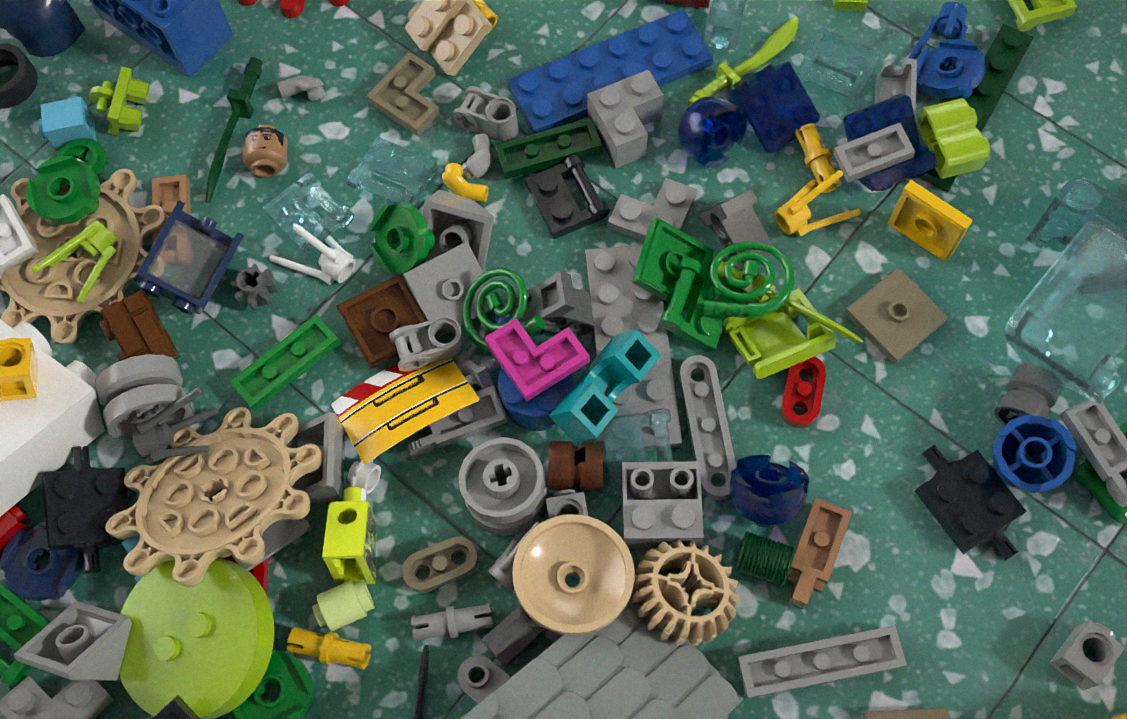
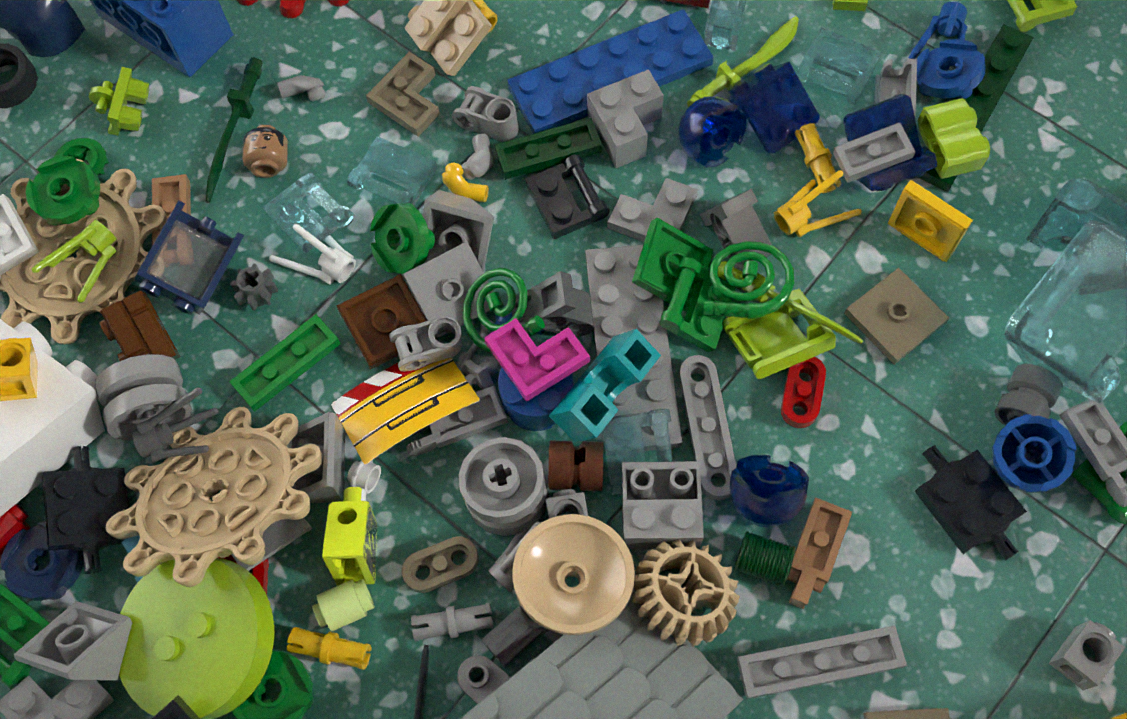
medium azure brick [38,96,96,150] -> none

